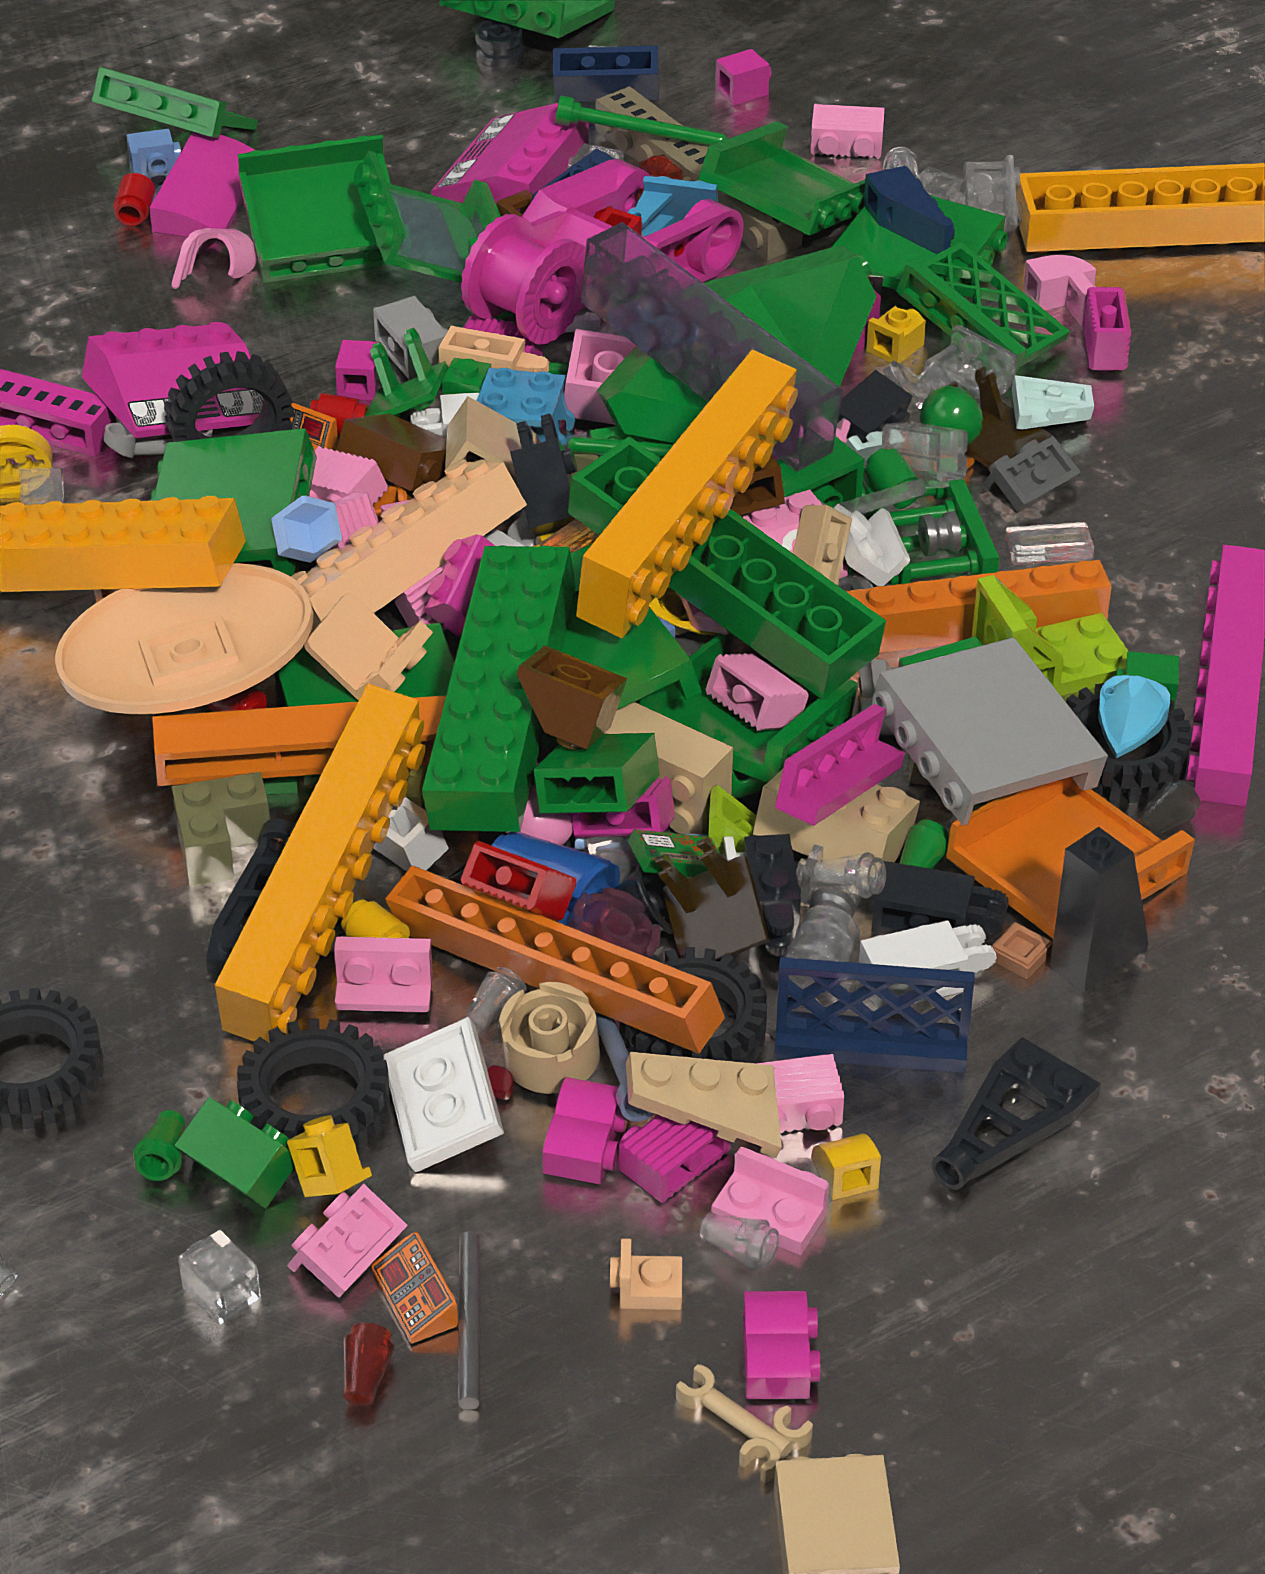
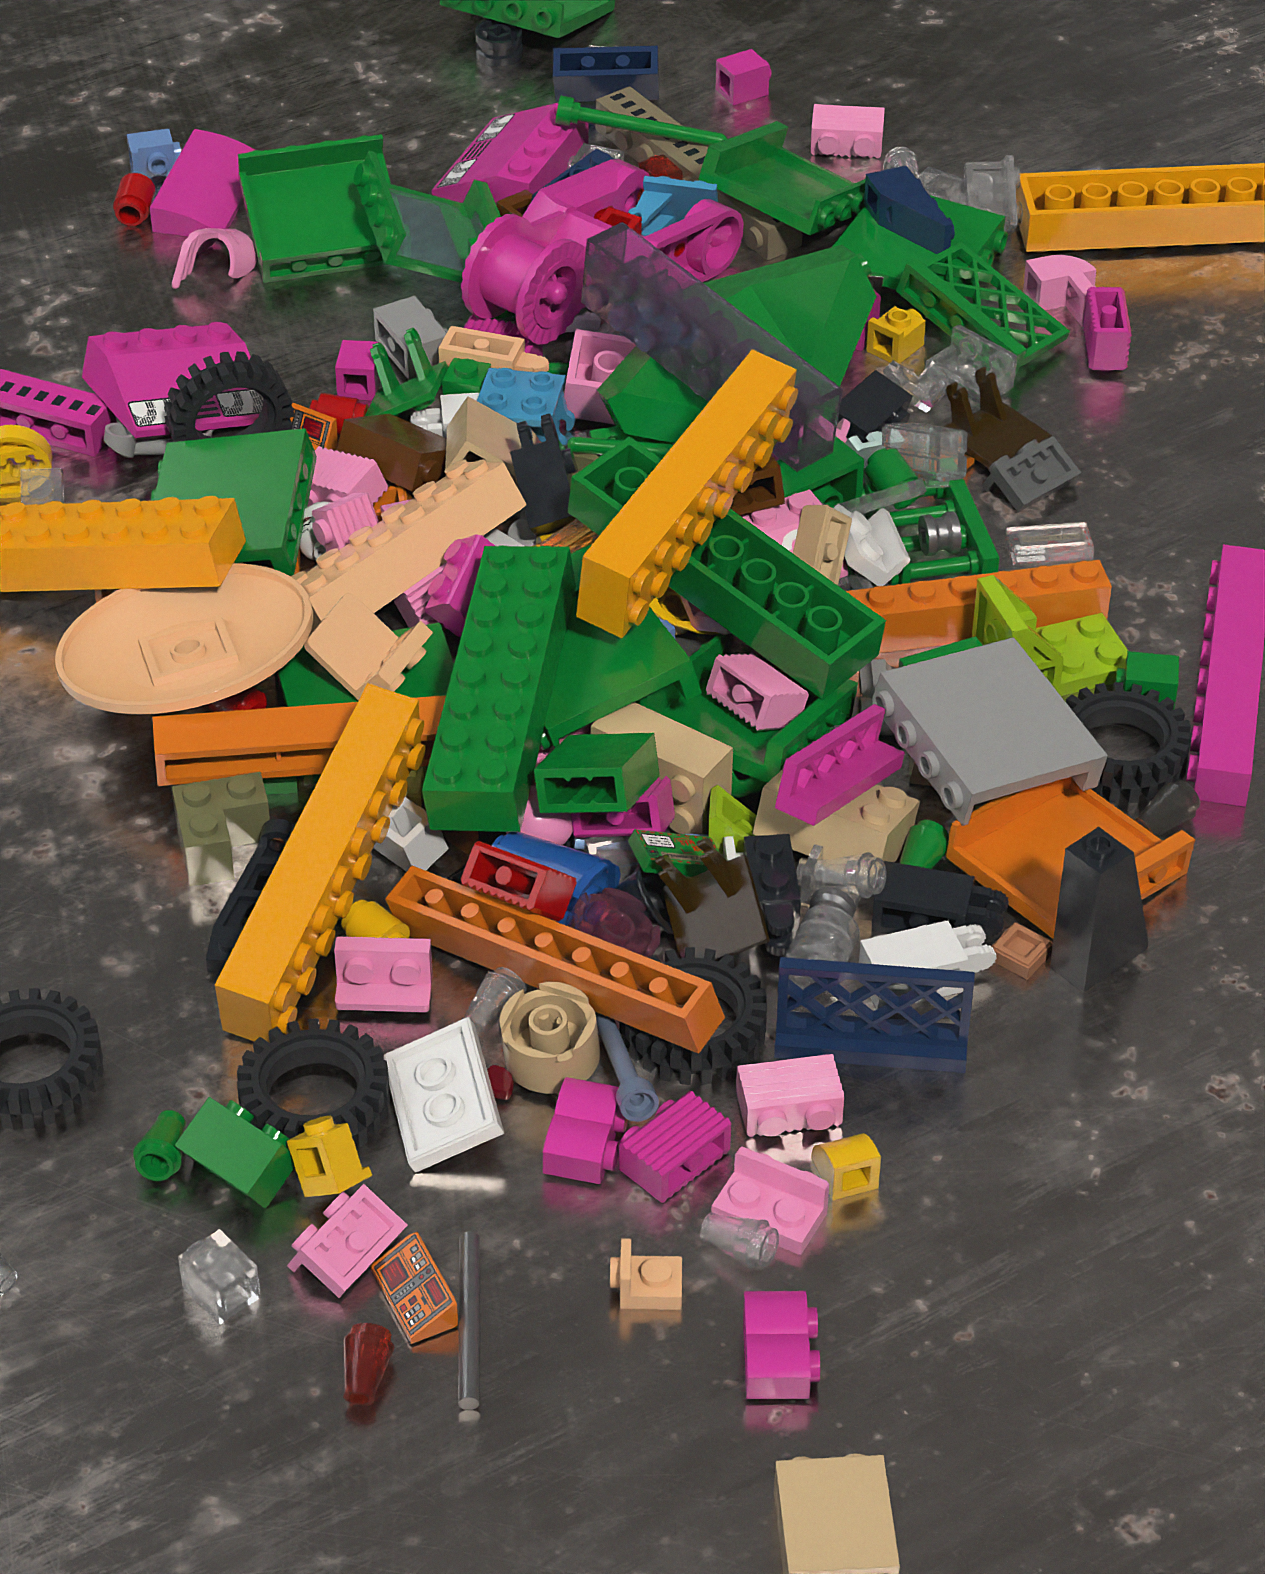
green fence [92,67,258,138] -> none
light blue panel [271,496,342,563] -> none
reddish brown slope [517,645,627,750] -> none
tan wing [626,1052,782,1158] -> none
tan bar [676,1365,813,1483] -> none
green hair [919,385,984,451] -> none
black plate [931,1037,1101,1190] -> none
light aqua wing [1012,375,1094,429] -> none
medium azure piece [1098,675,1170,758] -> none

